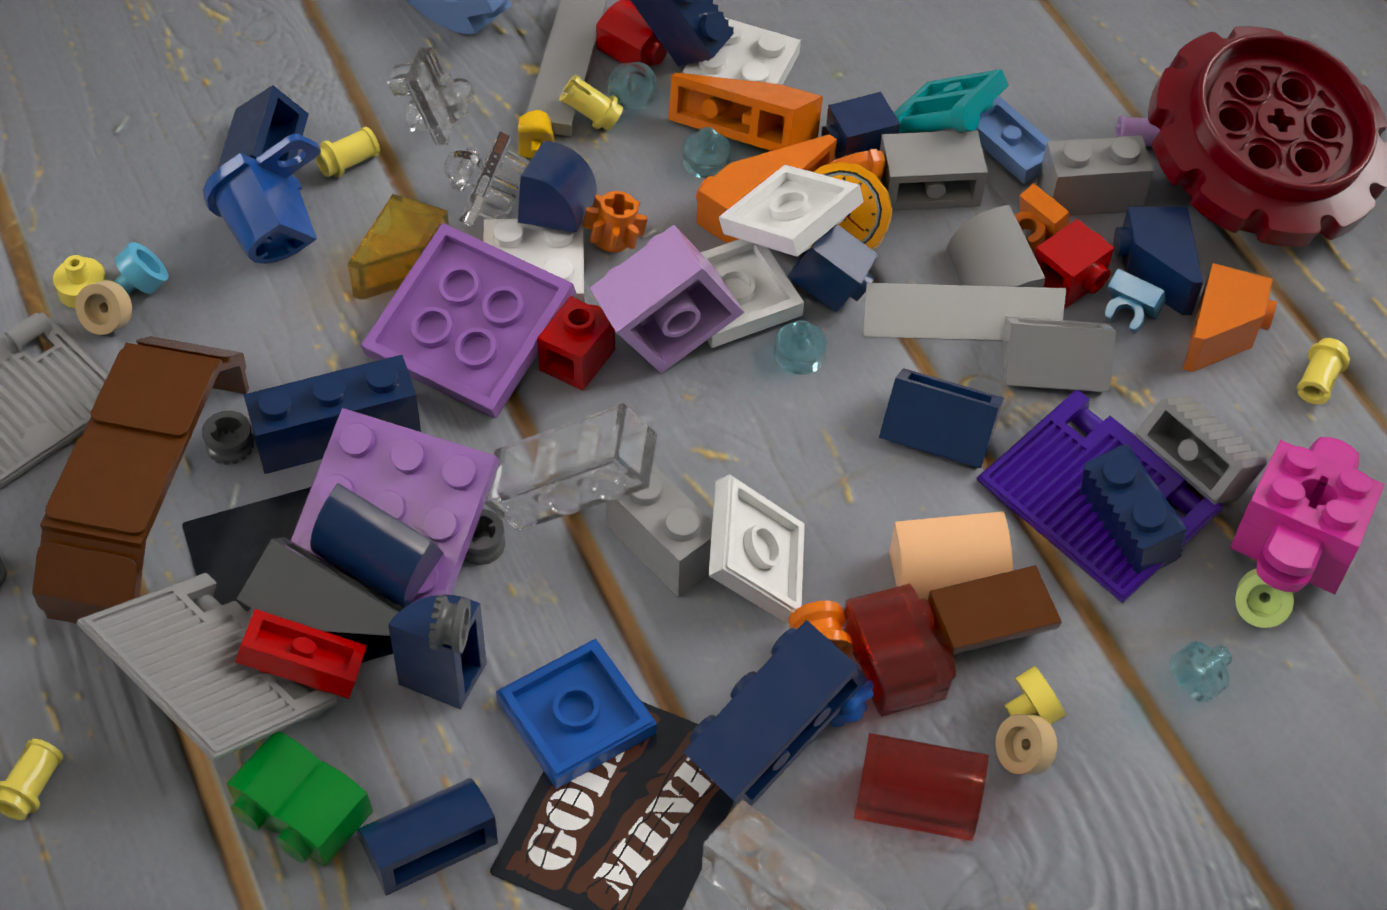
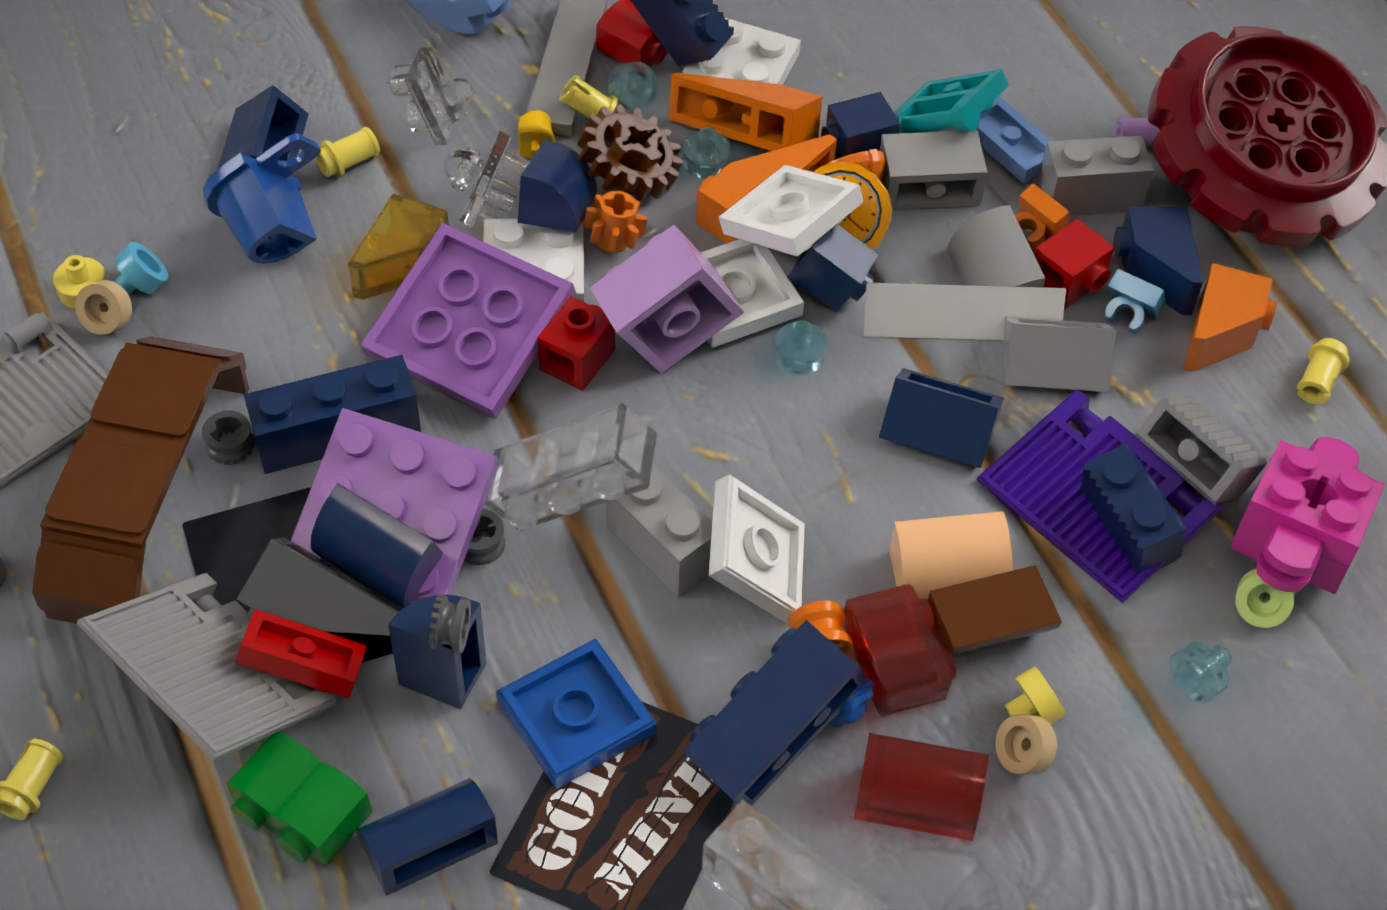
none -> reddish brown gear [577,104,683,202]

